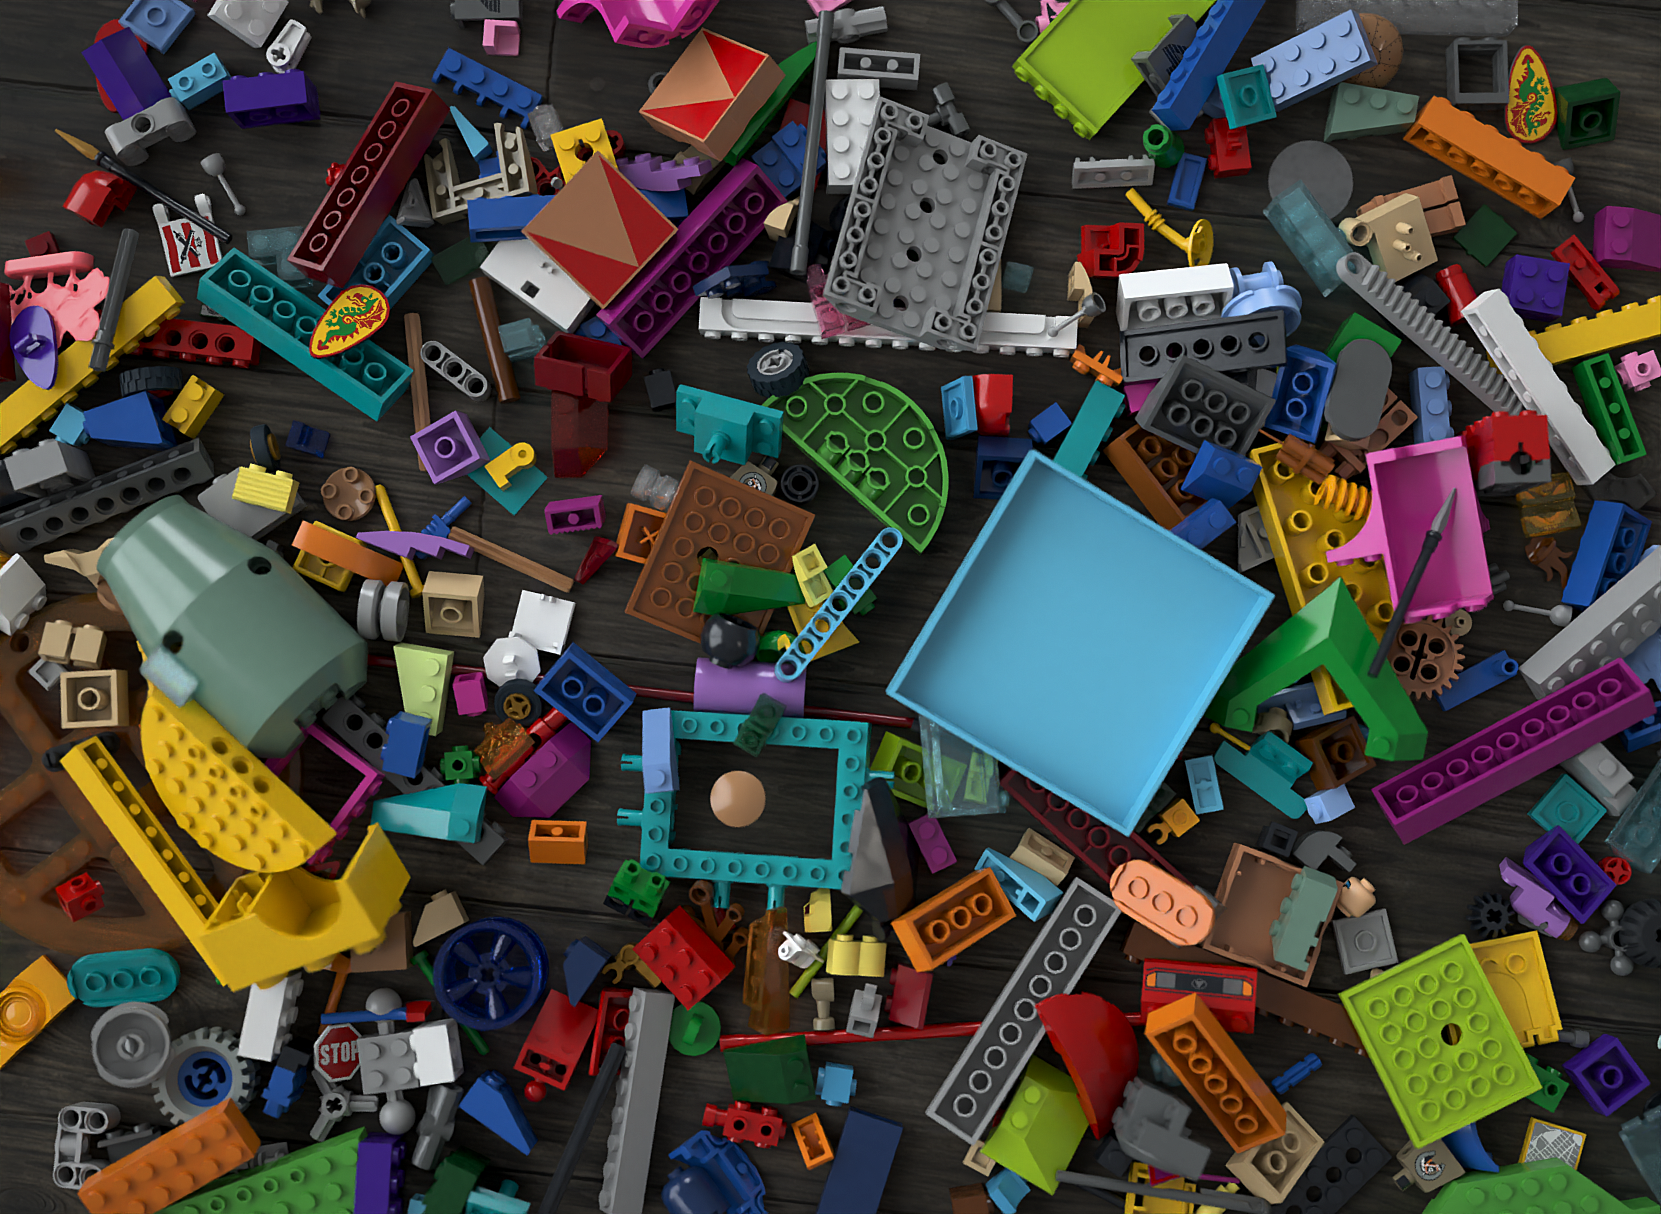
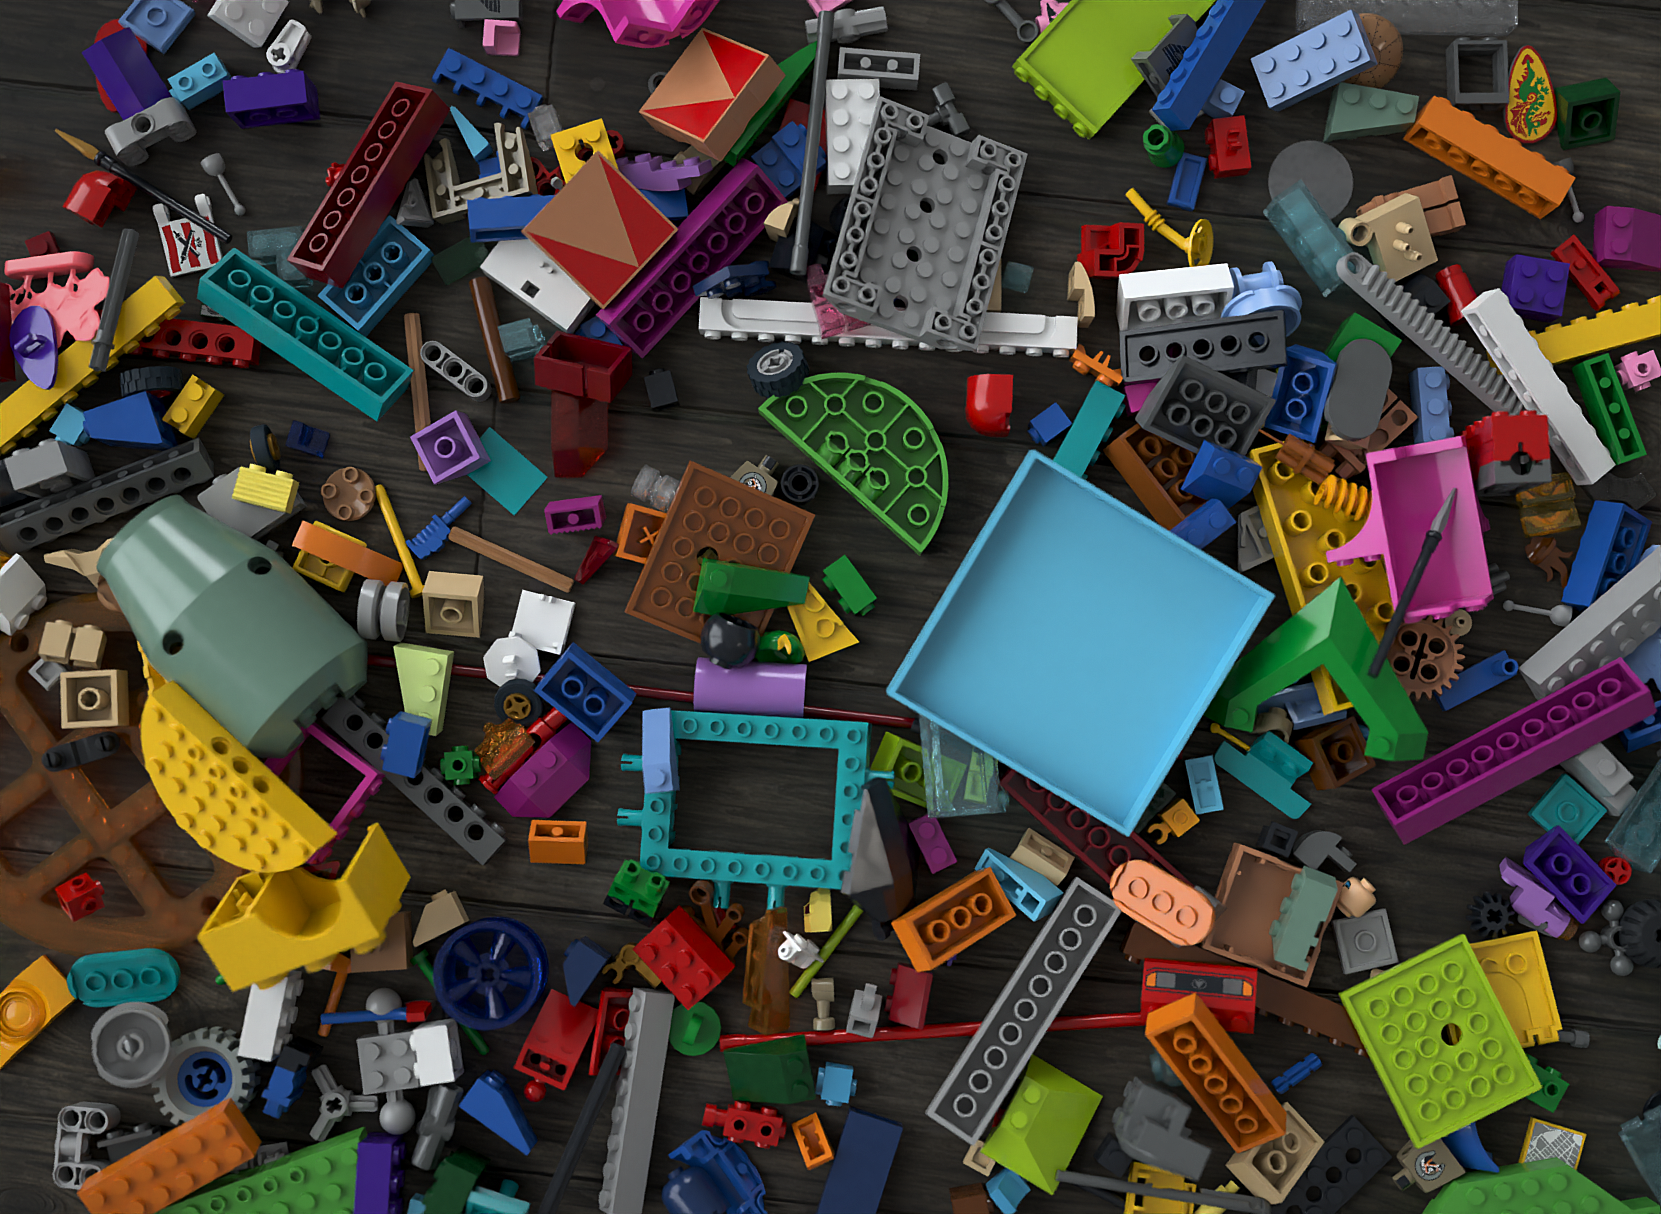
yellow brick [60,736,227,987] -> none
clear light blue slope [140,644,202,707] -> none
shield [309,284,390,359] -> none
piece [314,1023,362,1082] -> none
medium lavender slope [356,531,474,560] -> none
teal wedge [370,783,487,843] -> none
dark pink brick [452,672,489,717] -> none
yellow leg [484,442,537,491] -> none
teal brick [676,384,784,465] -> none
medium nougat dish [710,771,766,827] -> none
clear green slope [733,692,787,757] -> none
medium azure beam [774,527,903,683] -> none
light yellow slope [792,544,833,608] -> none
light yellow brick [826,934,887,977] -> none
dark azure tile [941,376,978,440] -> none
dark blue slope [973,436,1033,500] -> none
red brick [1034,992,1139,1140] -> none
dark grey hinge [1048,292,1106,337] -> none
light grey plate [1072,155,1155,189] -> none
magenta piece [1148,1164,1240,1187] -> none
teal plate [1216,64,1277,130] -> none
light blue brick [1304,784,1355,824] -> none
dark green piece [1452,204,1517,267] -> none
dark purple brick [1561,1033,1651,1116] -> none

